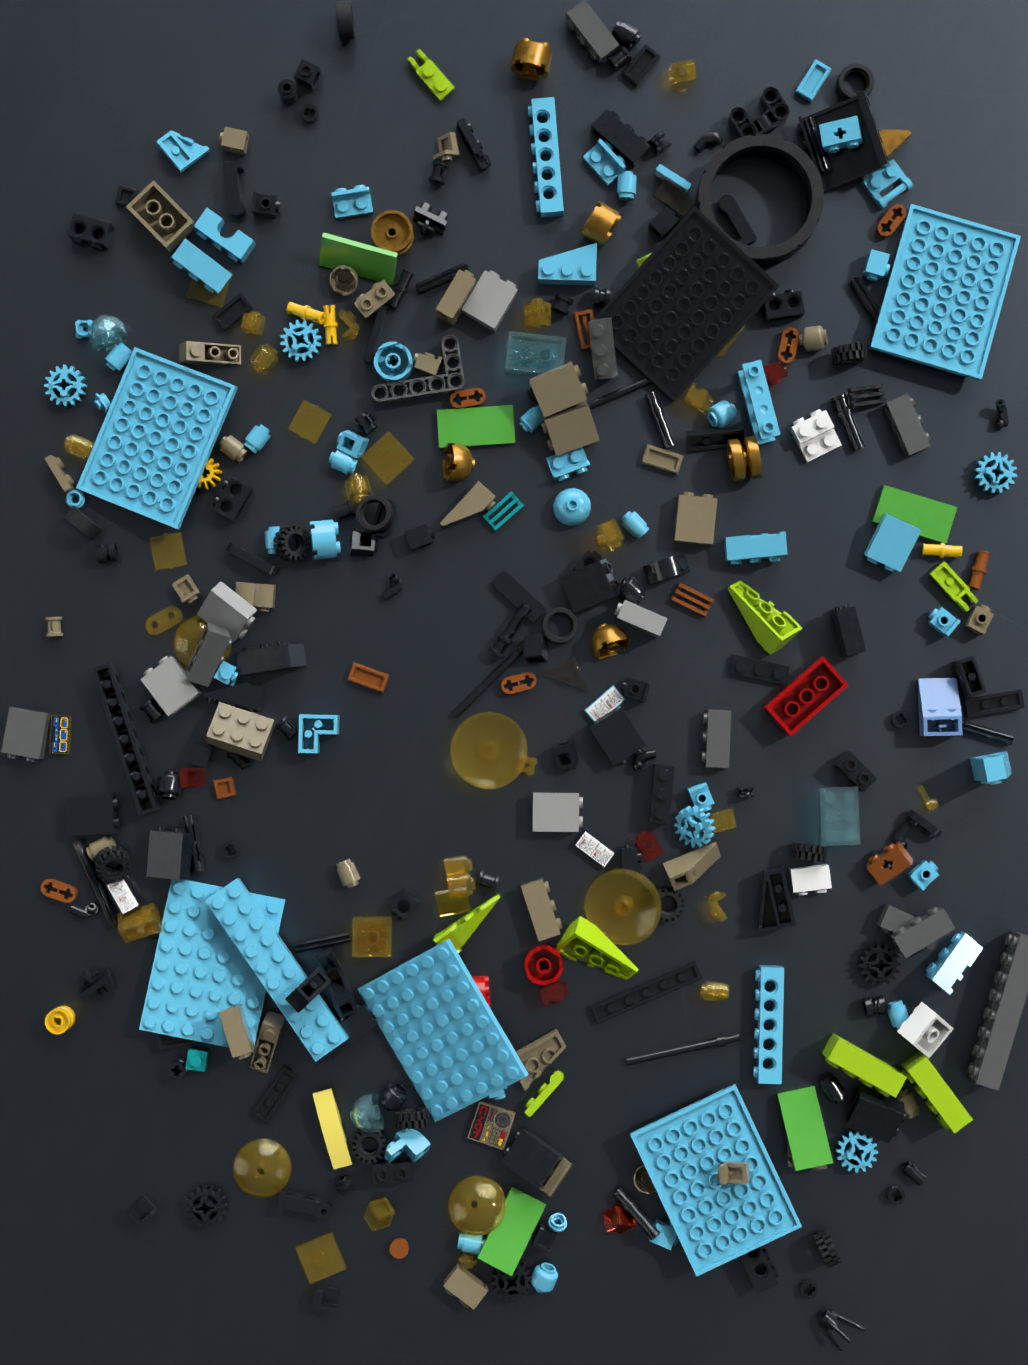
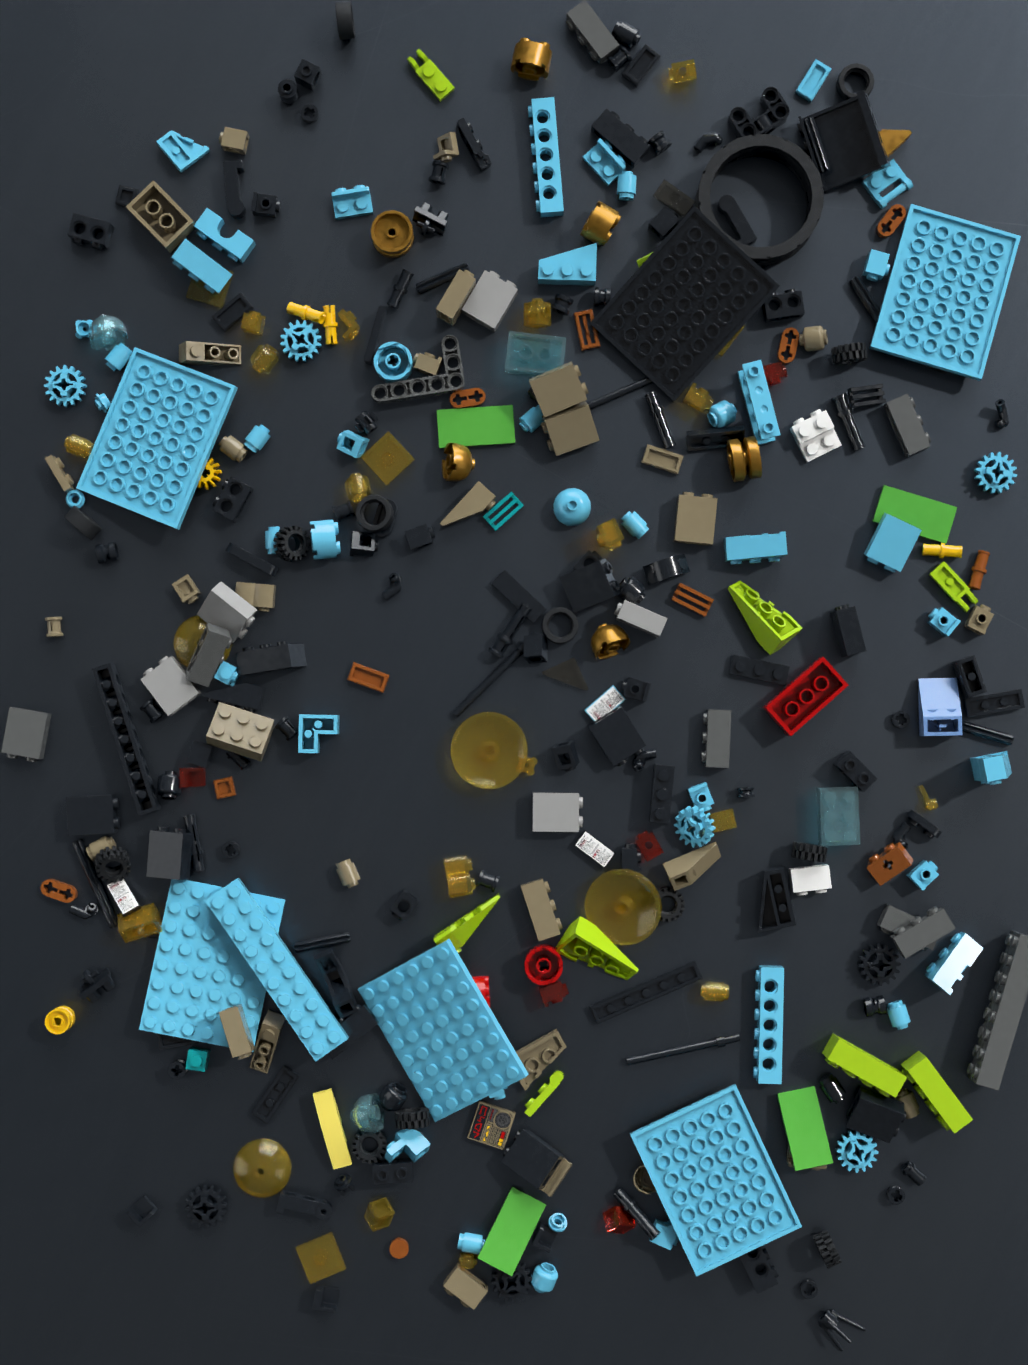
tile [49,715,72,754] -> none
clear yellow plate [146,606,183,635] -> none
clear yellow piece [150,532,187,571] -> none
black slope [285,968,331,1013] -> none
clear yellow piece [288,400,332,444] -> none
bright green tile [319,233,398,285] -> none
medium azure brick [328,450,358,474] -> none
dark tan hair [329,265,358,296] -> none
clear yellow brick [352,916,393,957] -> none
dark tan bracket [354,280,395,318] -> none
clear yellow piece [435,887,471,917] -> none
clear yellow dish [448,1176,506,1236] -> none
dark orange beam [501,672,537,694] -> none
medium azure bracket [546,447,590,482] -> none
dark grey brick [588,317,618,380] -> none
medium azure tile [655,164,691,195] -> none
clear yellow bracket [706,890,728,922] -> none
dark tan bracket [717,1161,749,1185] -> none
medium azure brick [819,116,863,153] -> none
white brick [897,1002,954,1058] -> none

